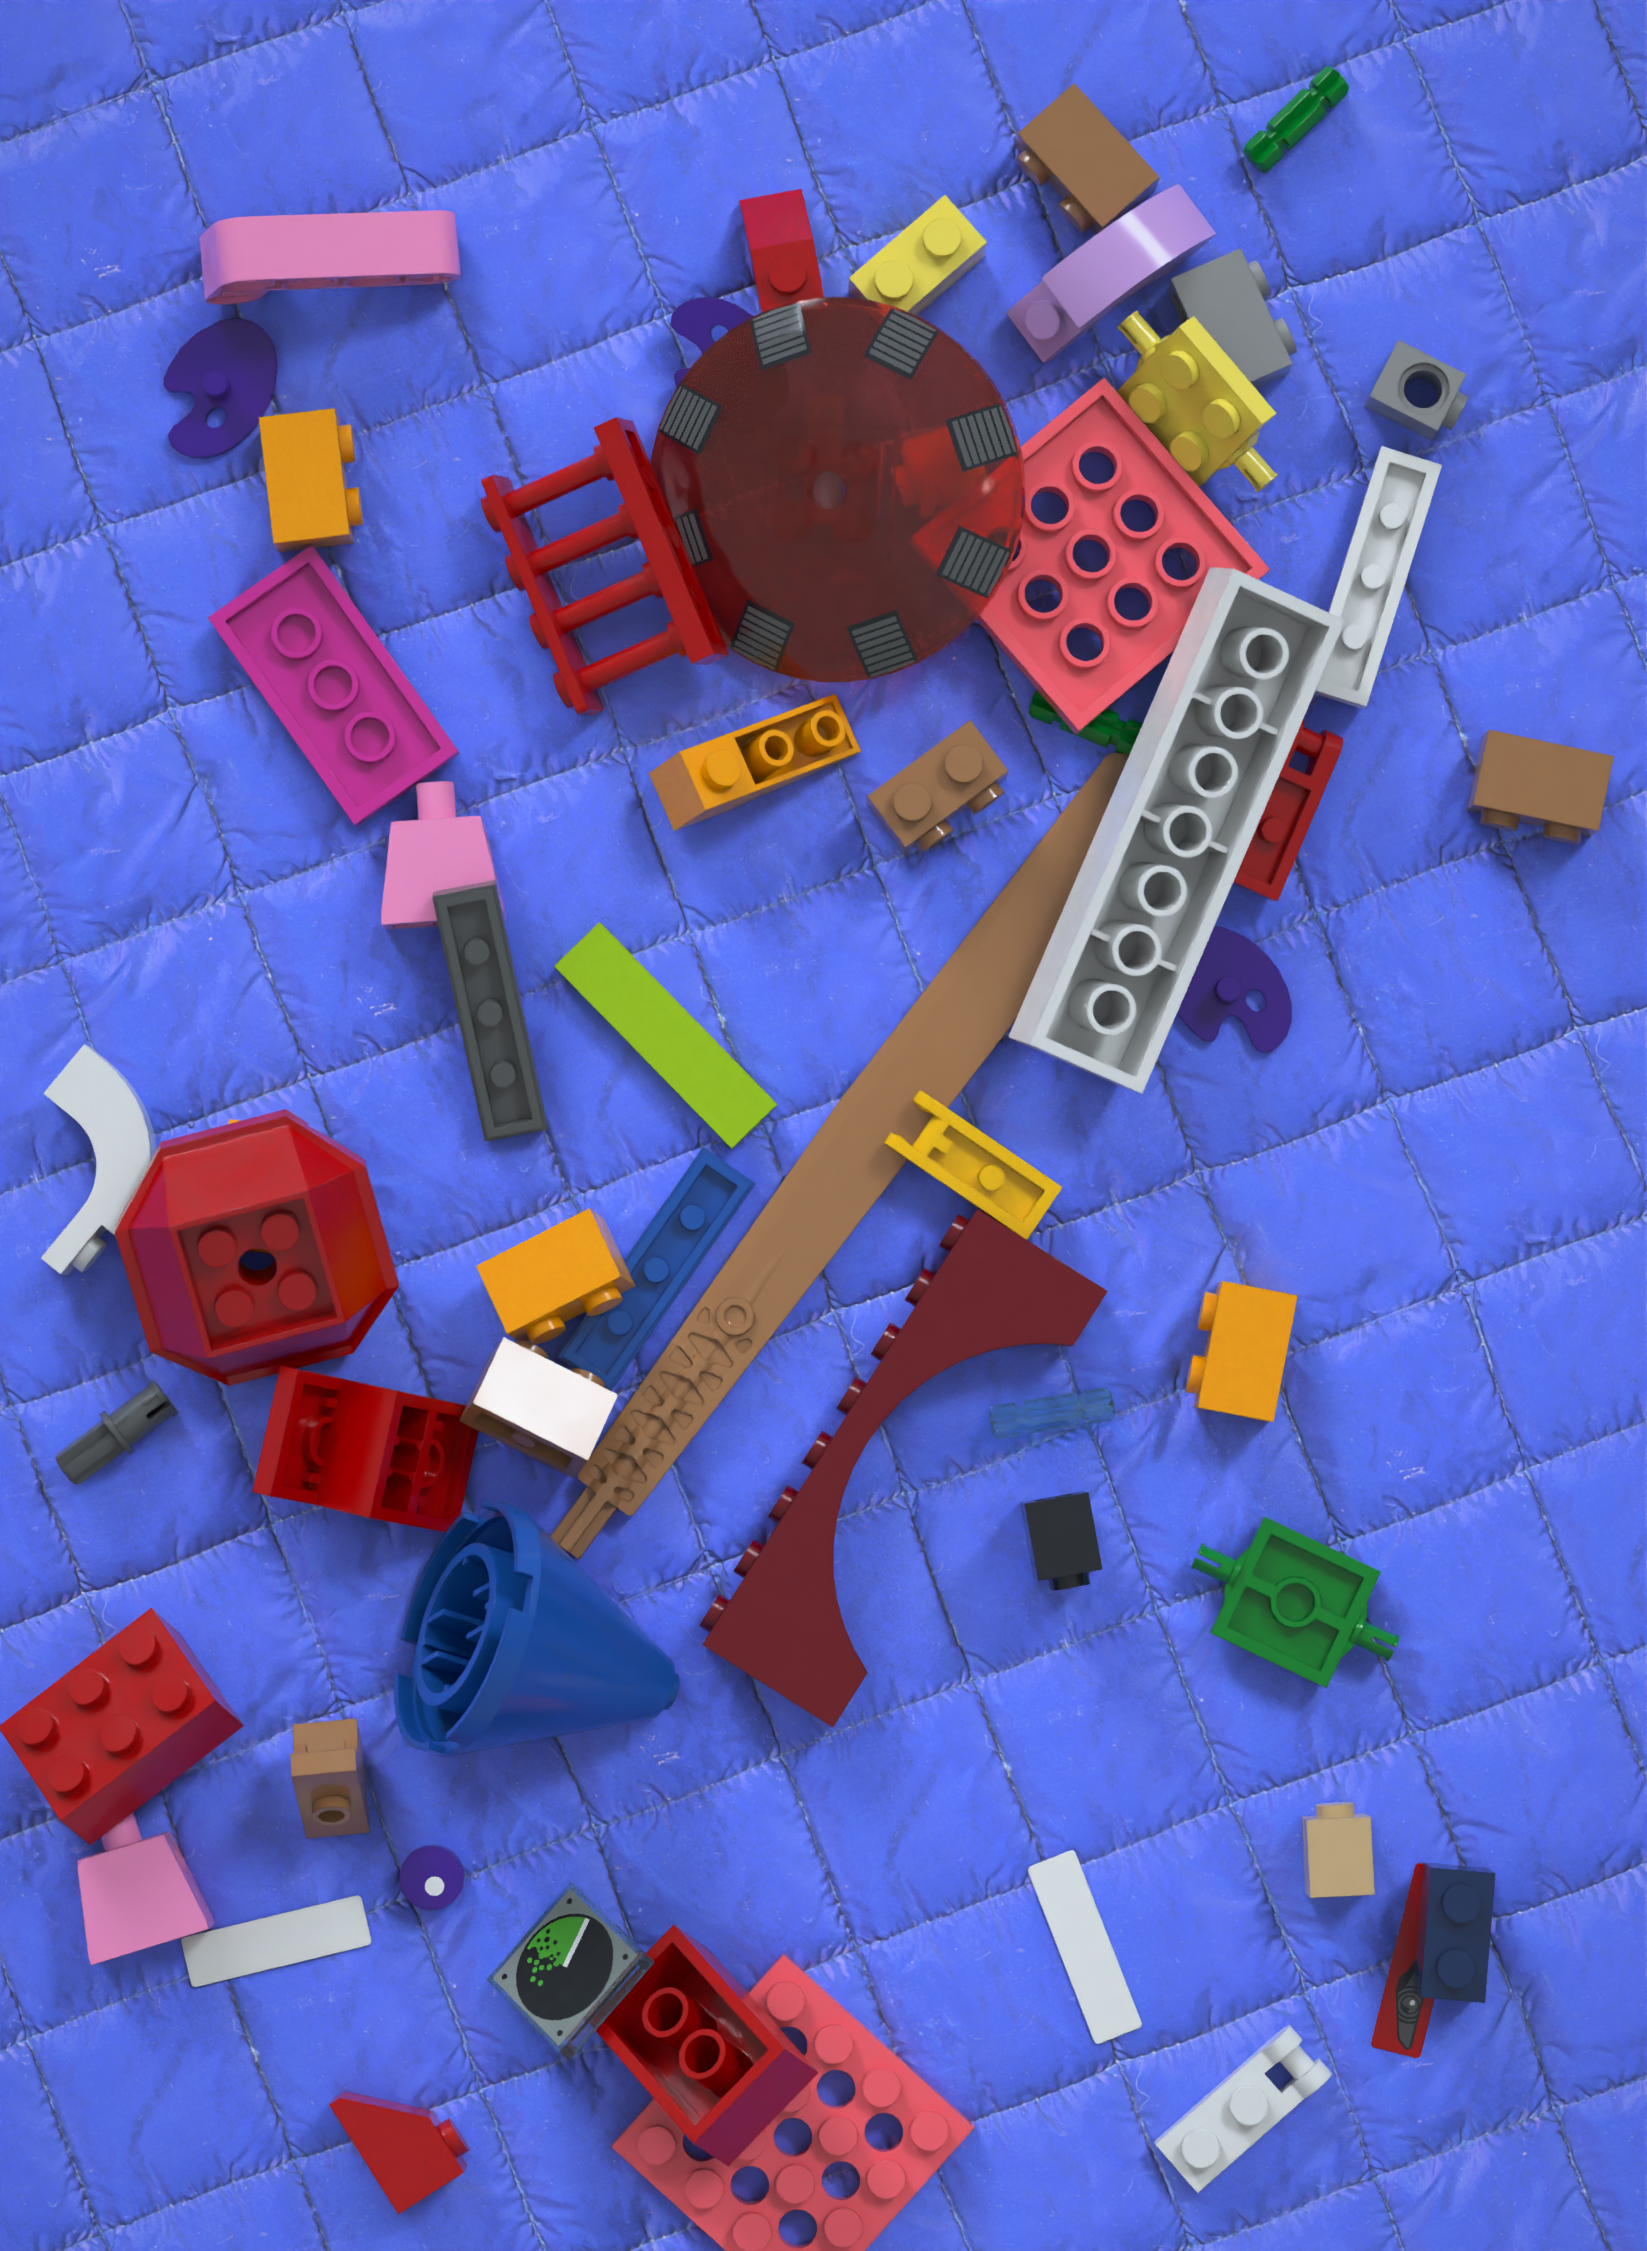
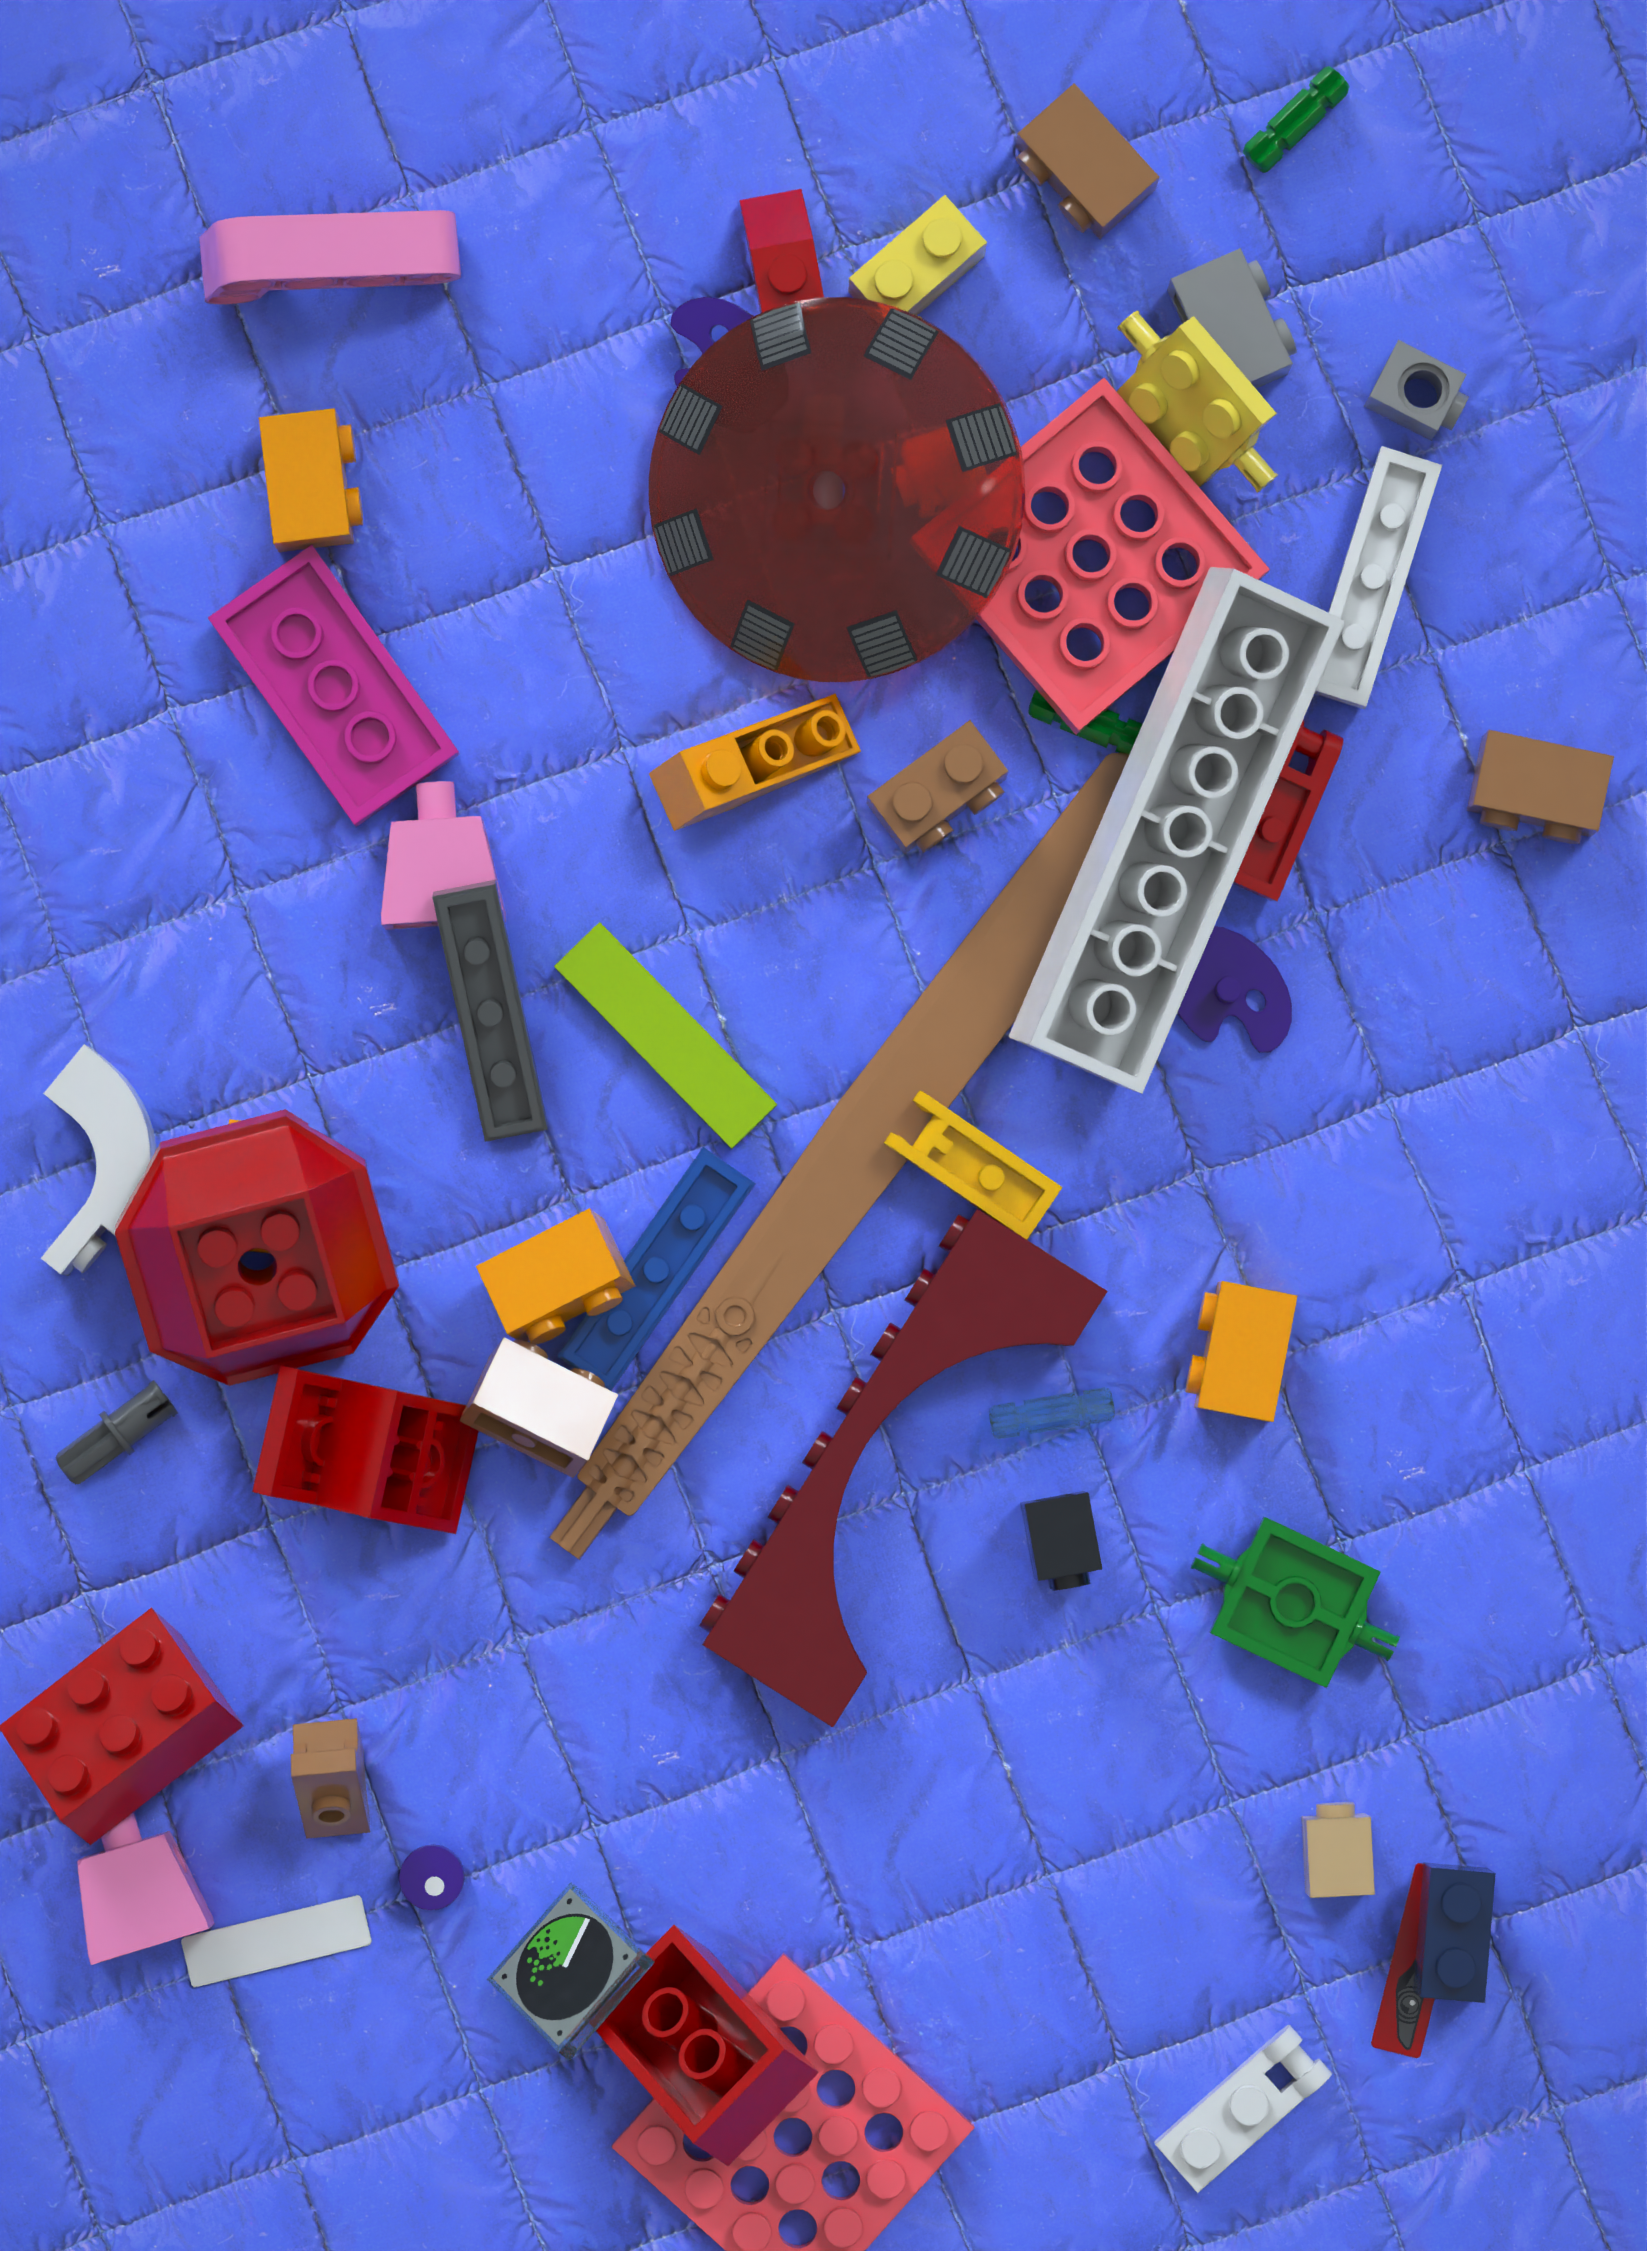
dark purple piece [163,318,278,459] -> none
red slope [329,2091,470,2215] -> none
blue cone [394,1499,680,1757] -> none
red fence [481,417,729,716] -> none
lavender arch [1006,184,1216,363] -> none
white sticker [1028,1850,1142,2044] -> none

